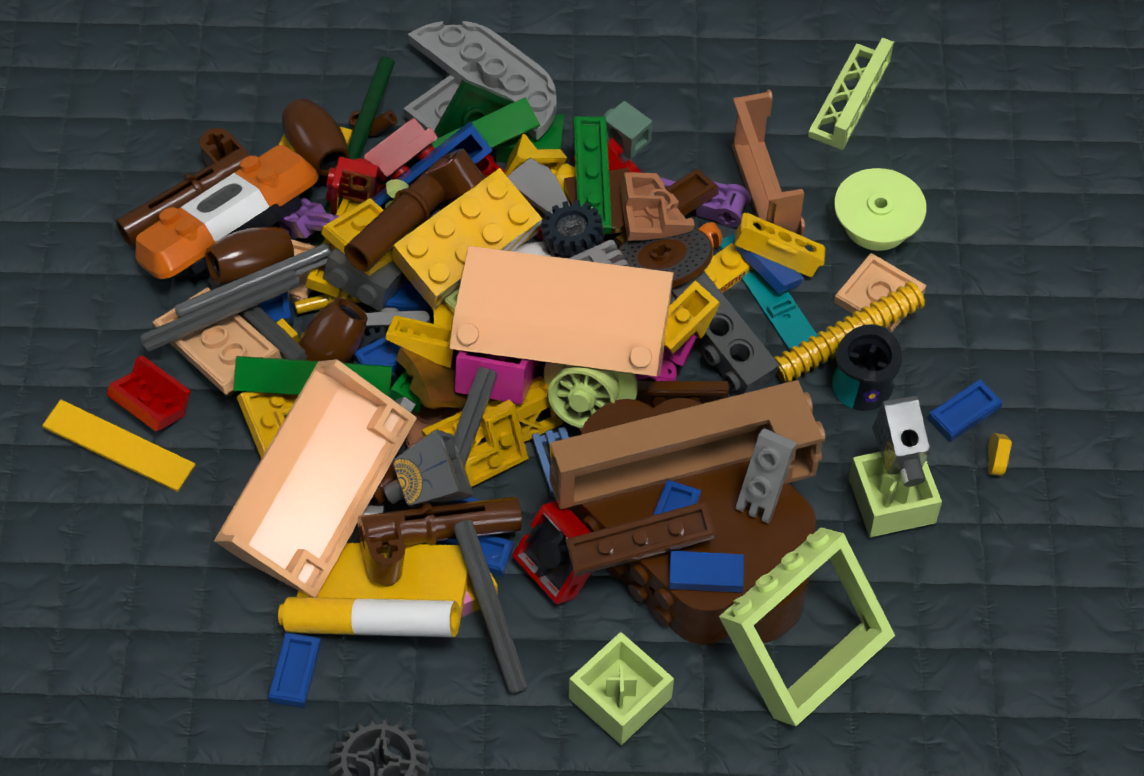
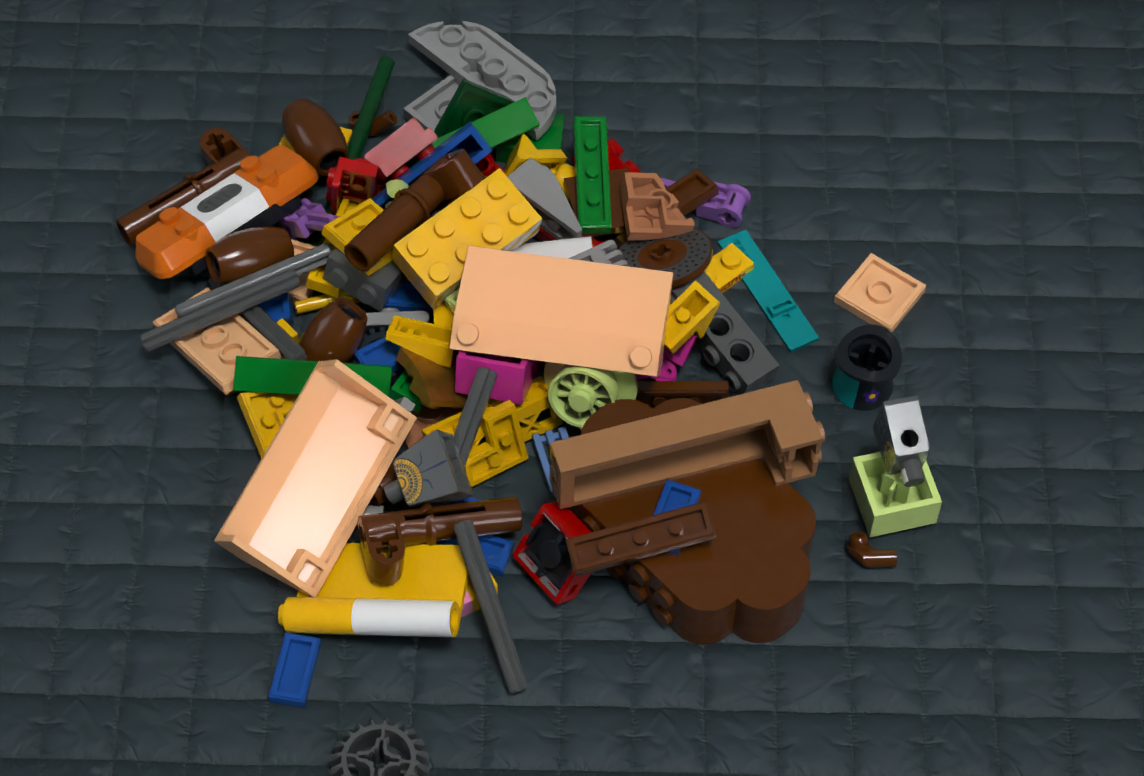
yellow piece [42,399,196,493] -> none
red bracket [106,355,191,432] -> none
black bush [541,200,604,259] -> none
yellowish green brick [569,632,674,745] -> none
sand green brick [604,101,653,159] -> none
blue tile [669,551,744,593] -> none
orange hinge [699,222,723,249] -> none
yellowish green window [719,527,895,727] -> none
nougat piece [731,89,805,236] -> none
yellow piece [735,213,825,278] -> none
blue tile [735,246,804,294] -> none
light grey hinge [735,428,797,524] -> none
yellow piece [774,281,925,383] -> none
yellowish green fence [808,38,894,150] -> none
yellowish green piece [834,168,927,251] -> none
blue tile [928,379,1003,442] -> none
yellow tile [988,433,1012,476] -> none
none -> reddish brown arm [847,531,897,567]

